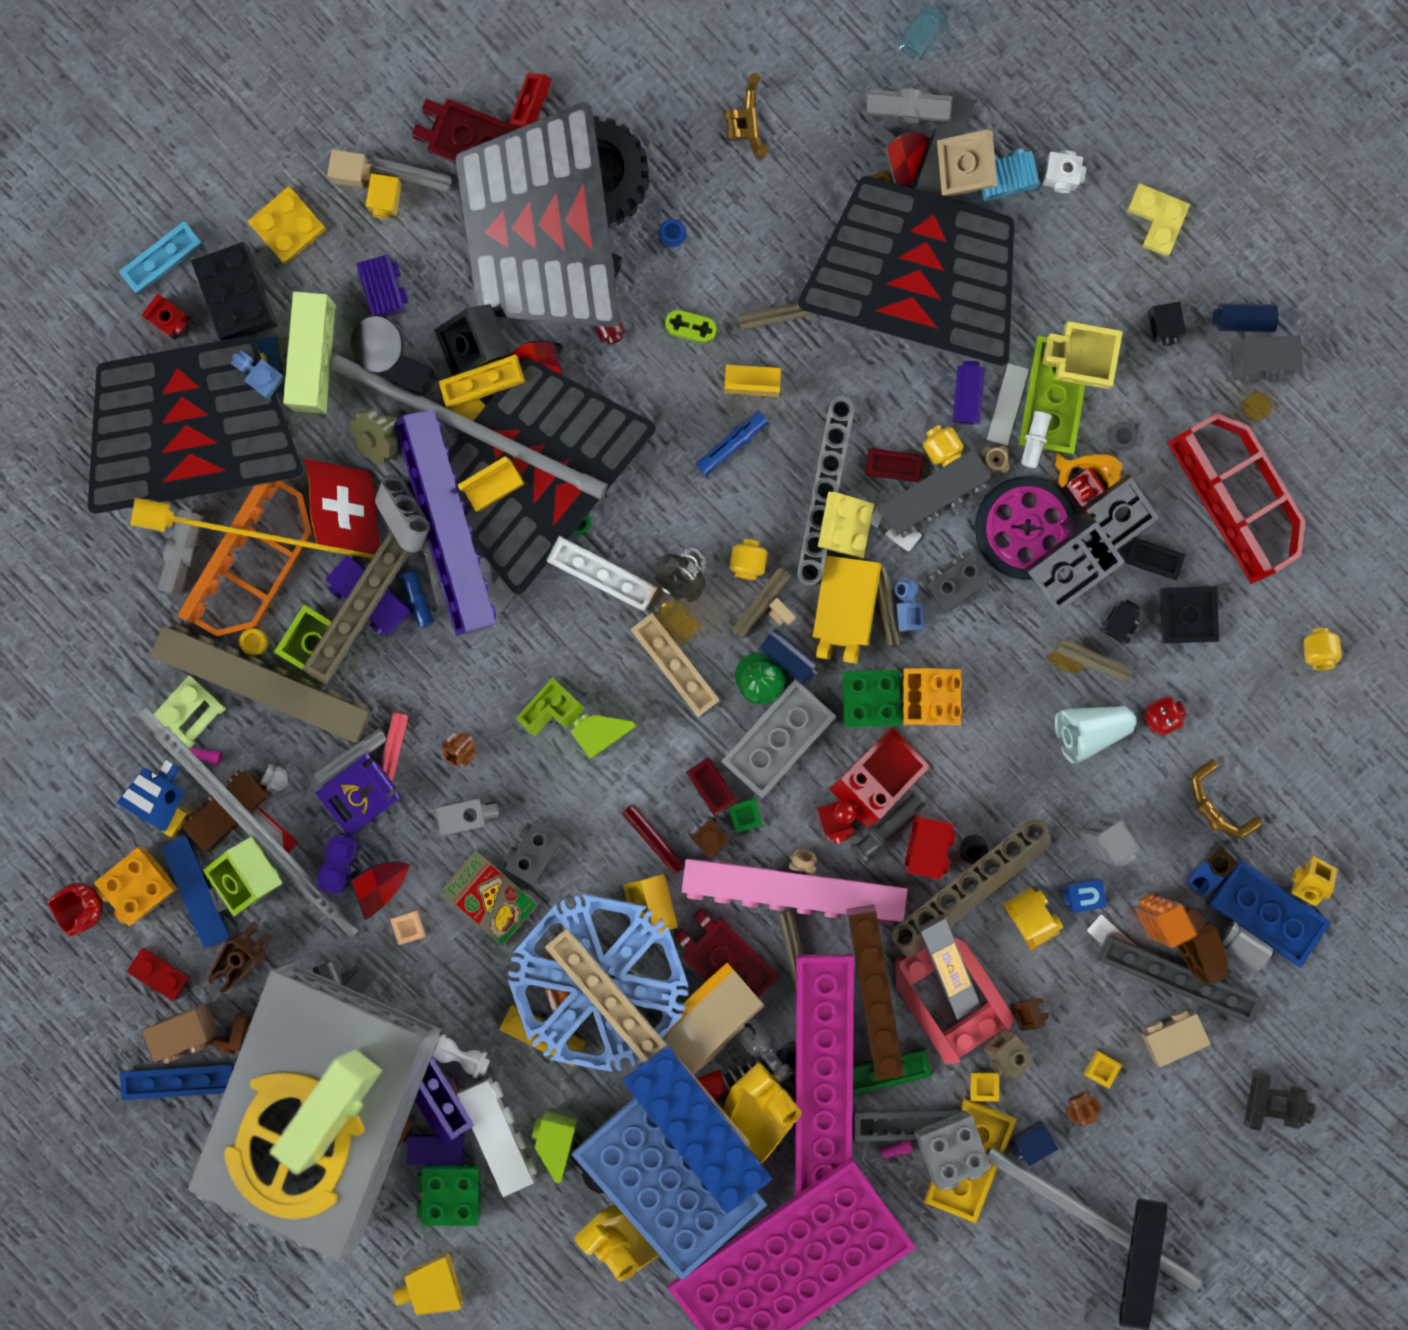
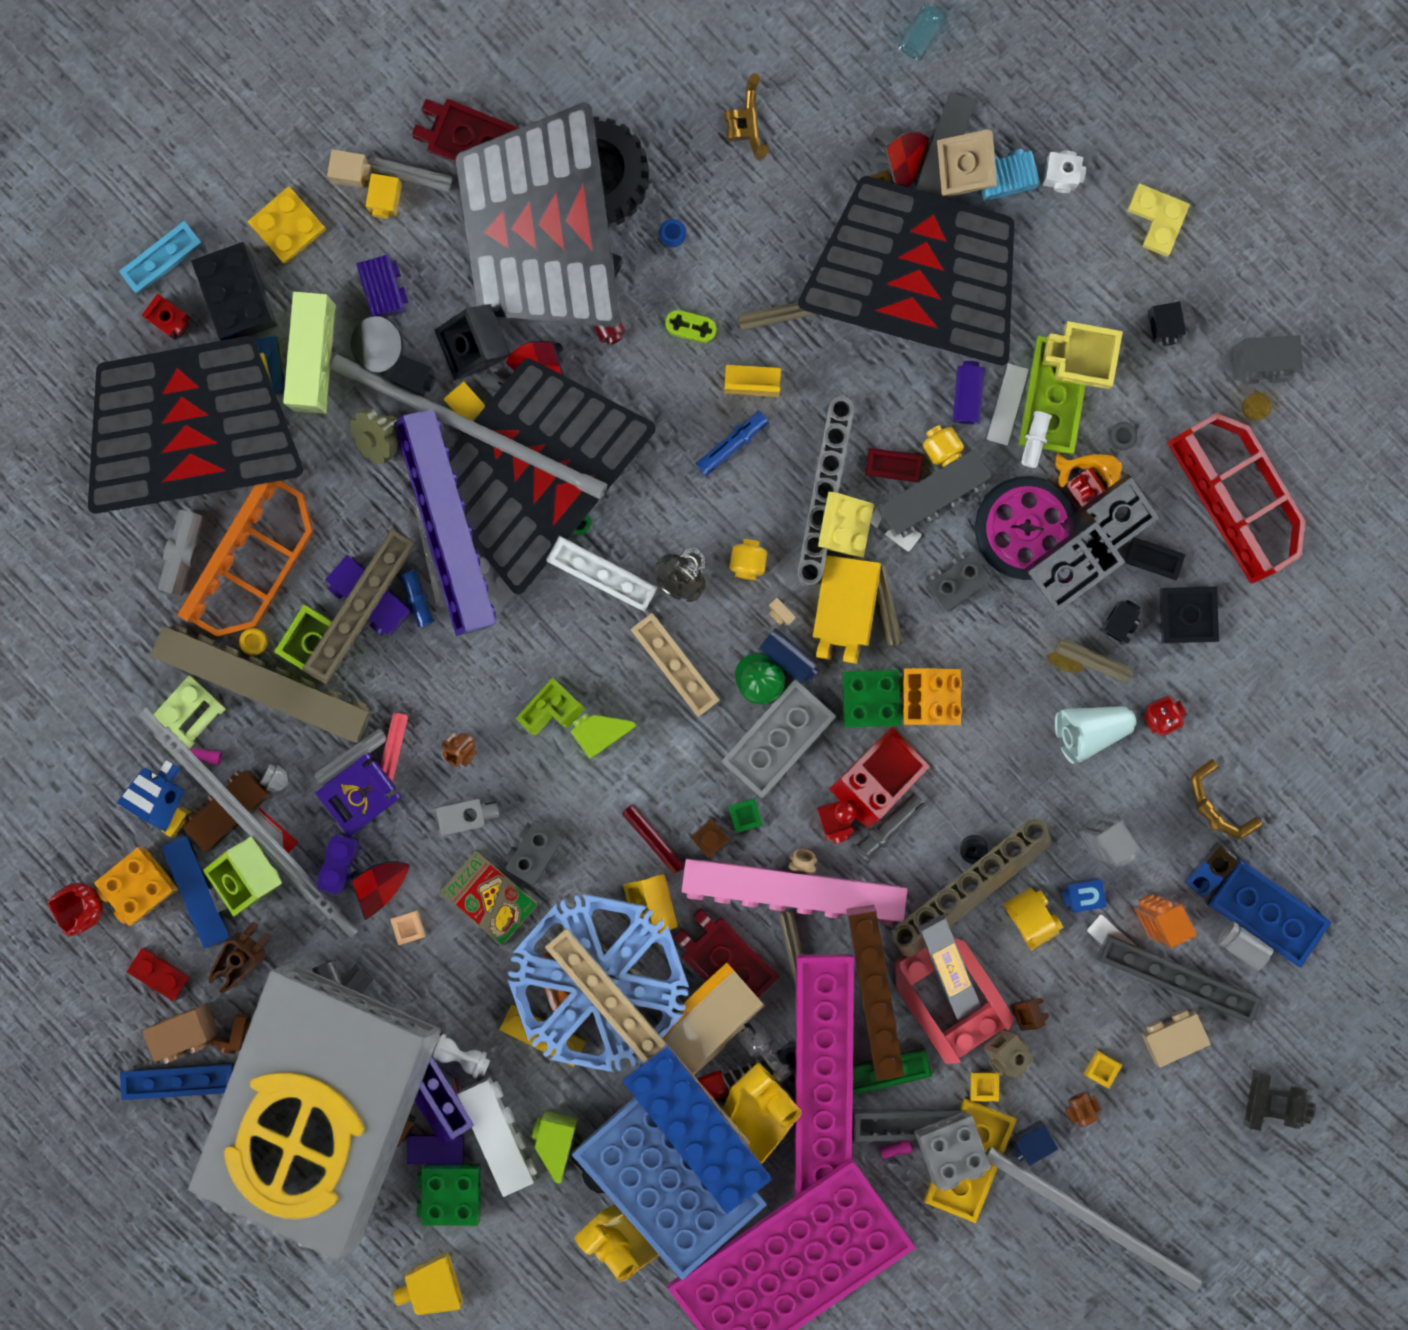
red flag [130,458,381,559] -> none
medium blue plate [231,350,285,399] -> none
yellowish green brick [270,1049,383,1174] -> none
light grey beam [375,475,430,552] -> none
yellow tile [438,354,526,409] -> none
yellow panel [458,457,525,512] -> none
red plate [509,73,552,128] -> none
clear yellow brick [656,598,703,645] -> none
dark red tile [686,757,738,817] -> none
dark tan axle [732,567,791,638] -> none
light grey piece [867,88,953,123] -> none
medium blue plate [895,578,925,631] -> none
red brick [903,815,956,880] -> none
tan plate [981,445,1010,474] -> none
black beam [1119,1198,1167,1330] -> none
reddish brown hinge [1177,908,1228,984] -> none
dark blue brick [1212,303,1279,332] -> none
yellow brick [1291,856,1337,906] -> none
yellow head [1303,628,1342,671] -> none

